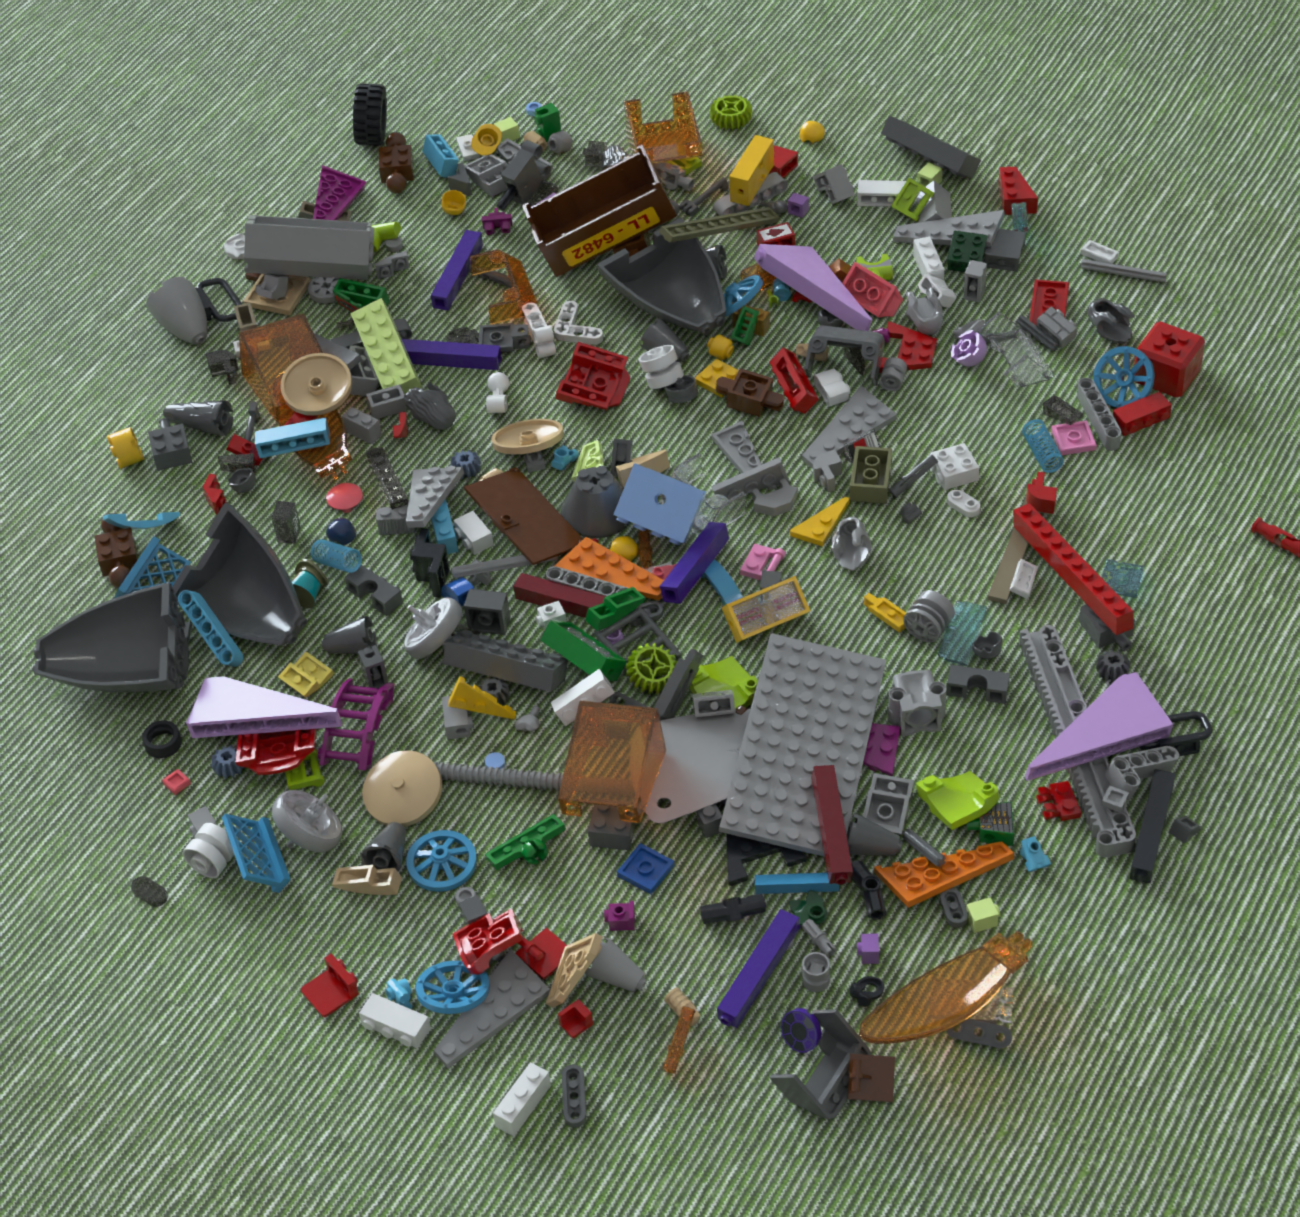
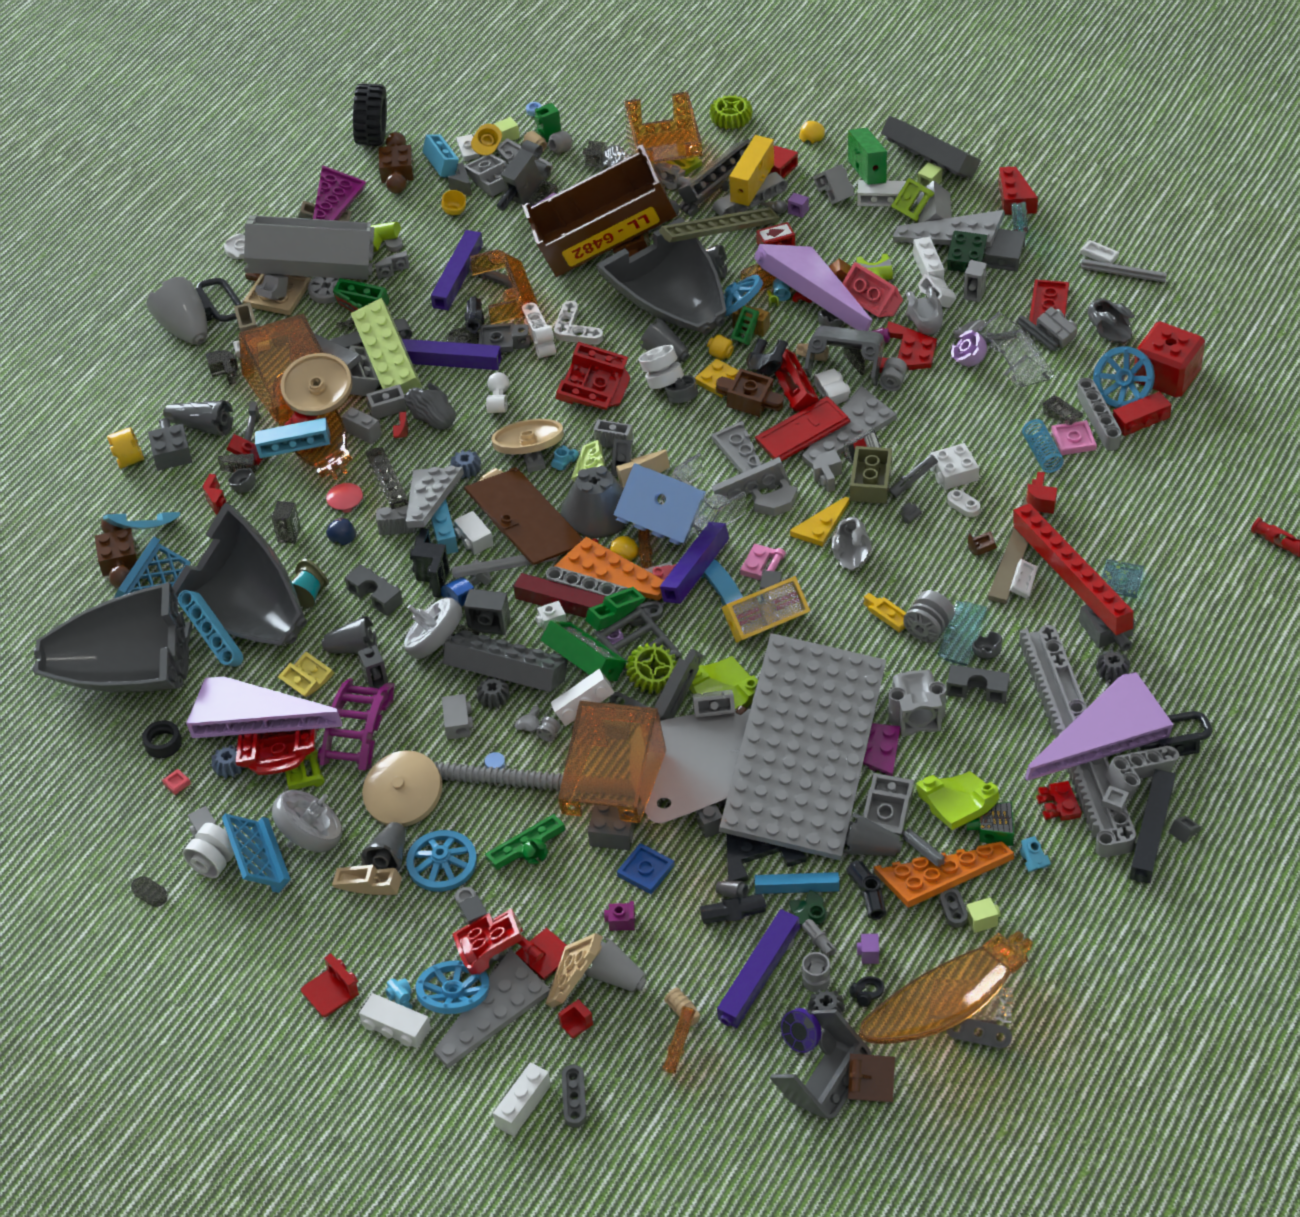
medium azure piece [311,539,362,573] -> none
yellow wing [448,676,516,720] -> none
magenta hips [481,207,513,235] -> none
dark red brick [811,765,853,885] -> none
none -> black piece [465,296,484,333]
none -> light grey wheel [536,716,561,742]
none -> light grey brick [593,419,634,448]
none -> dark grey brick [677,139,750,204]
none -> dark grey cone [716,881,748,898]
none -> black connector [746,338,788,377]
none -> red piece [754,396,851,461]
none -> dark grey gear [808,988,845,1015]
none -> green brick [848,128,887,185]
none -> reddish brown plate [968,531,997,555]

